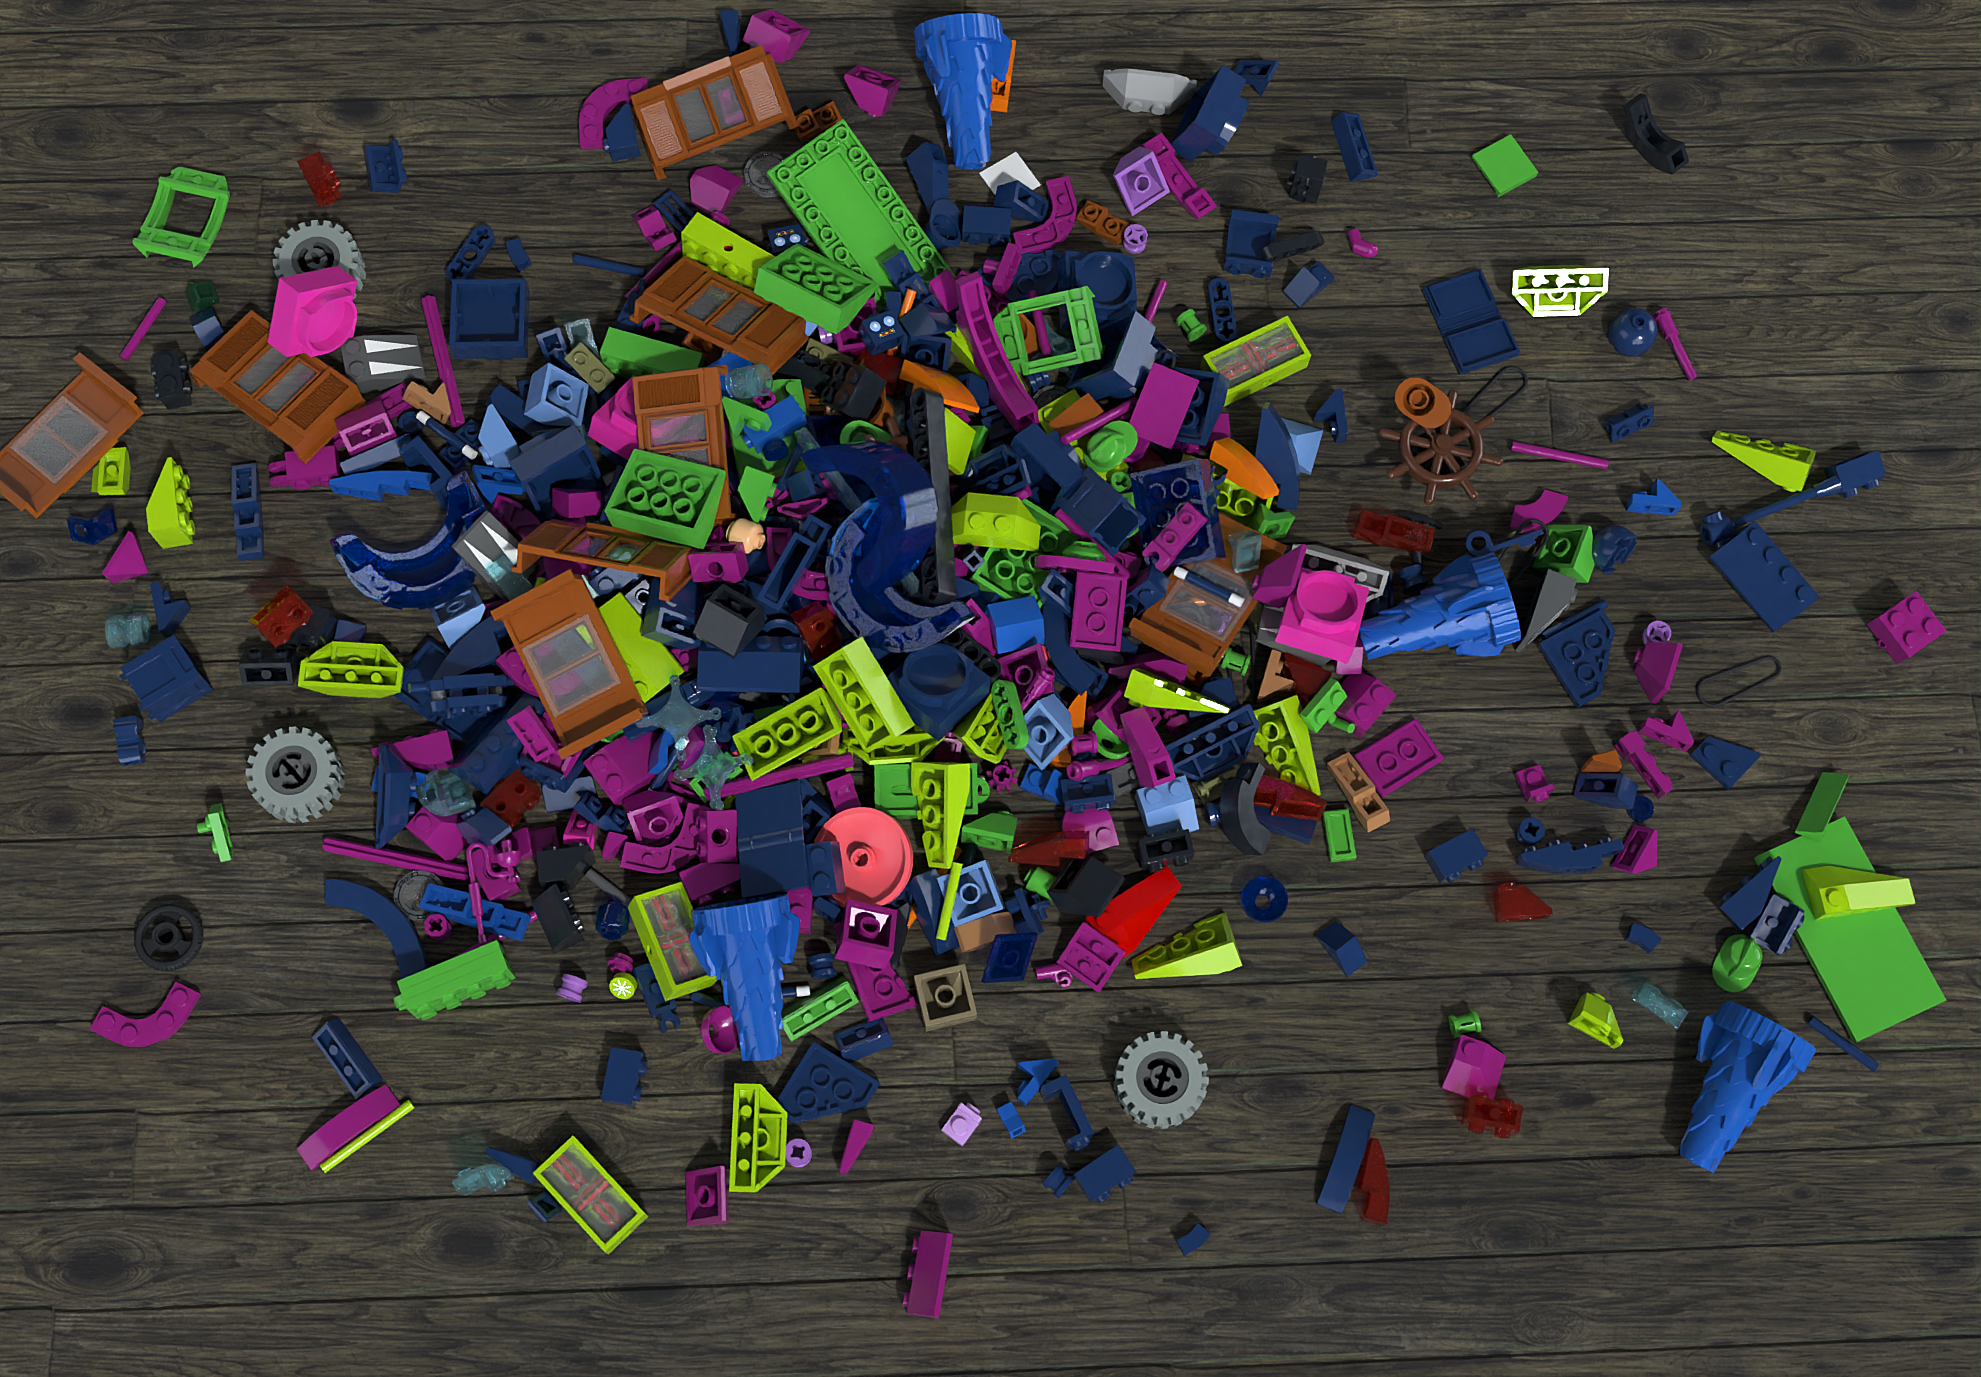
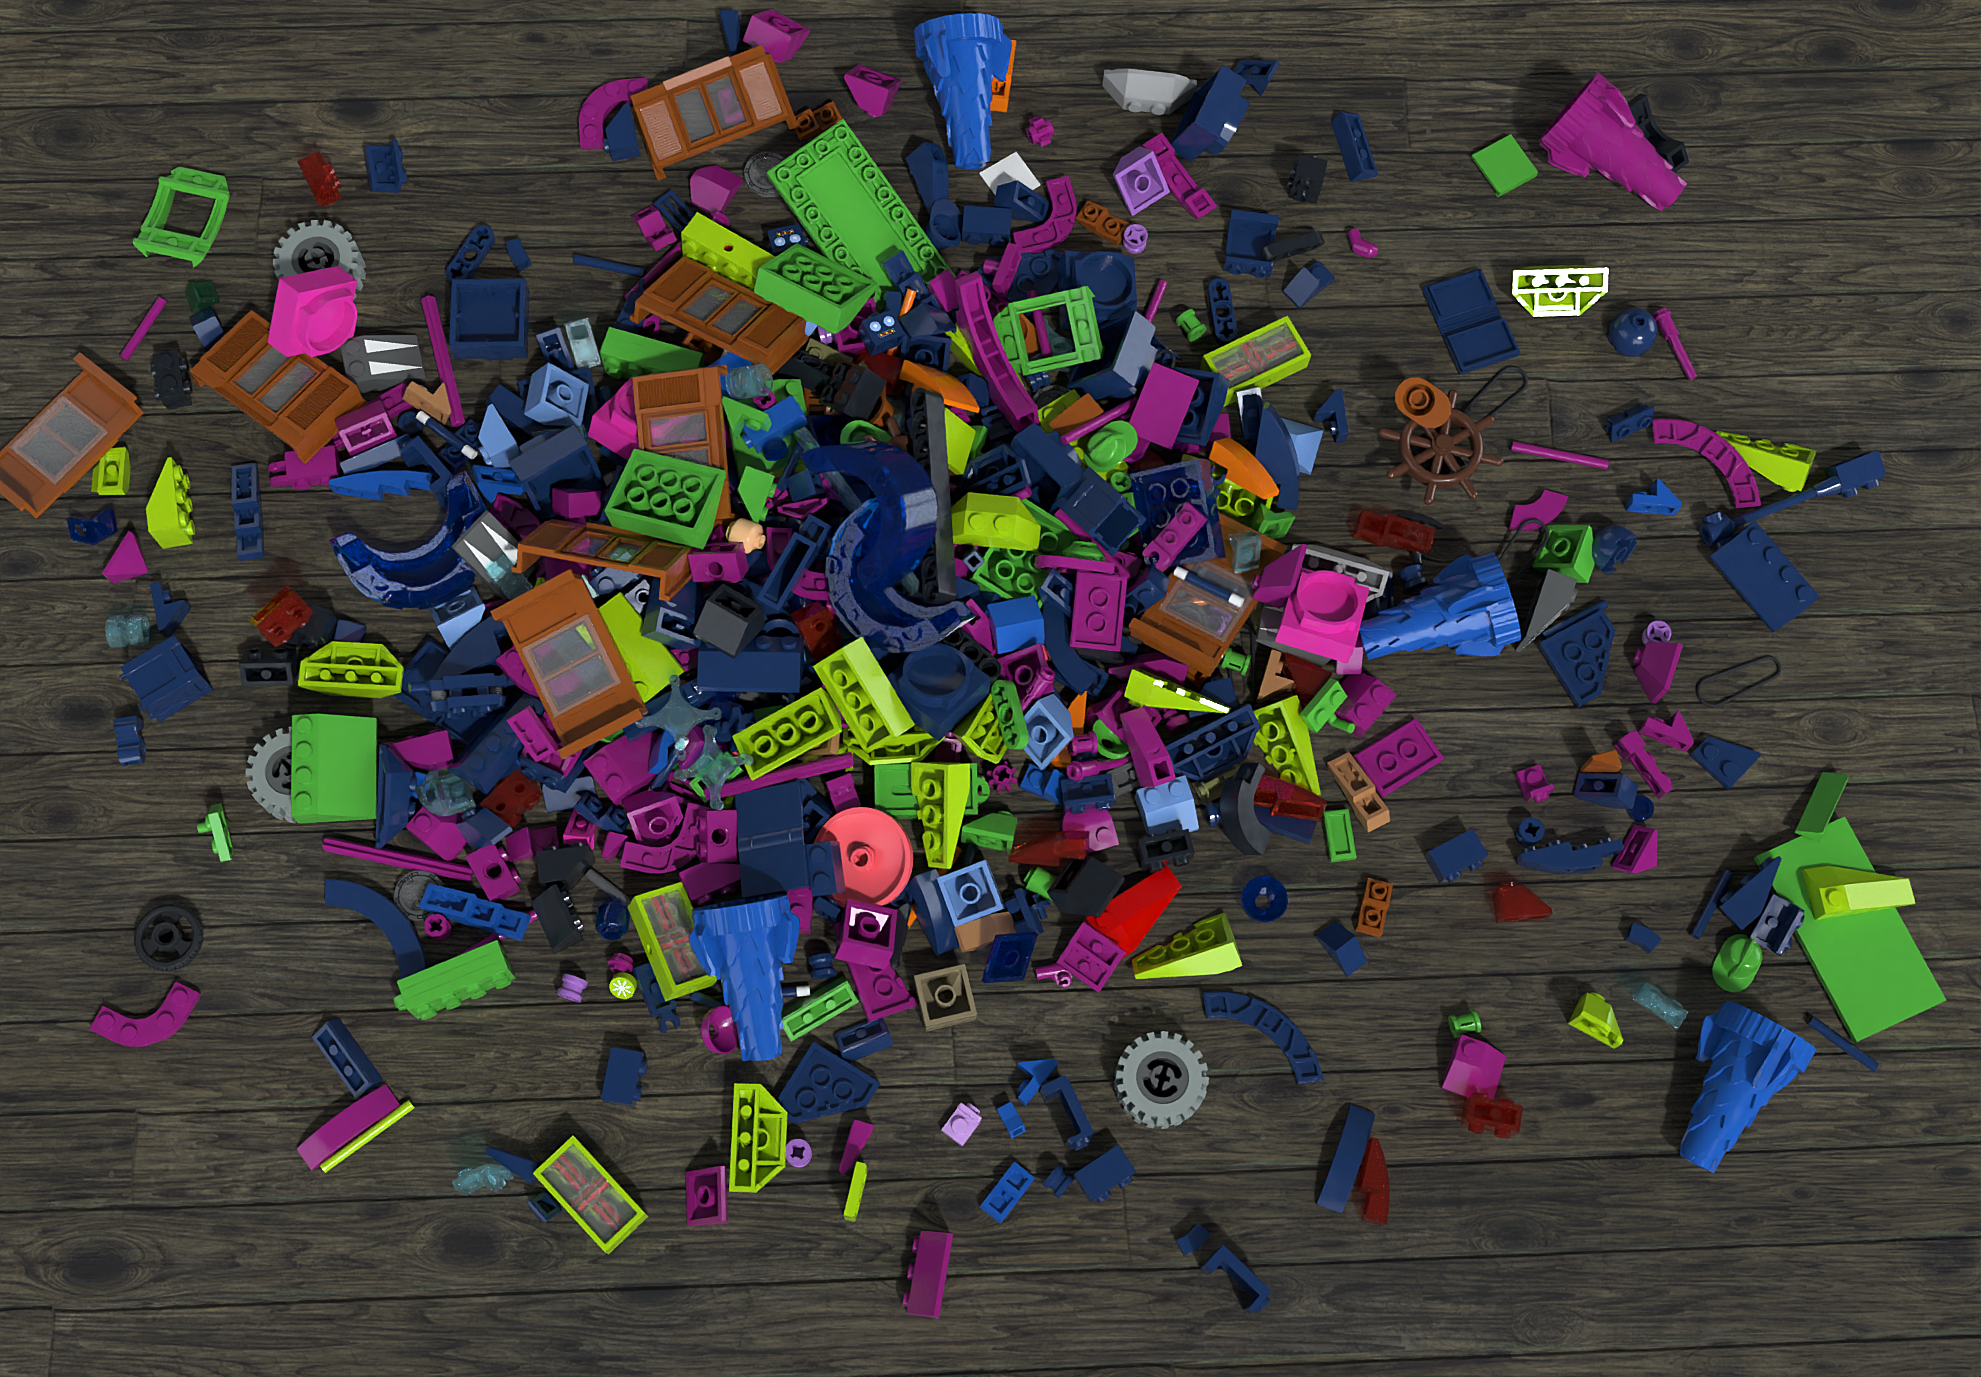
magenta piece [466,840,521,946] -> none
olive hinge [564,342,616,394] -> none
lime bar [936,862,963,940] -> none
dark blue door [1466,527,1543,556] -> none
magenta brick [1867,591,1947,664] -> none
none -> bright green slope [291,714,377,824]
none -> lime tile [844,1161,868,1222]
none -> blue slope [980,1161,1035,1224]
none -> magenta gear [1026,116,1055,147]
none -> dark blue panel [1200,1245,1271,1314]
none -> dark blue tile [1202,991,1324,1085]
none -> dark blue plate [1234,385,1263,455]
none -> dark orange slope [1356,878,1393,938]
none -> magenta cone [1538,72,1687,211]
none -> magenta tile [1652,419,1761,508]
none -> dark blue piece [1690,870,1734,939]

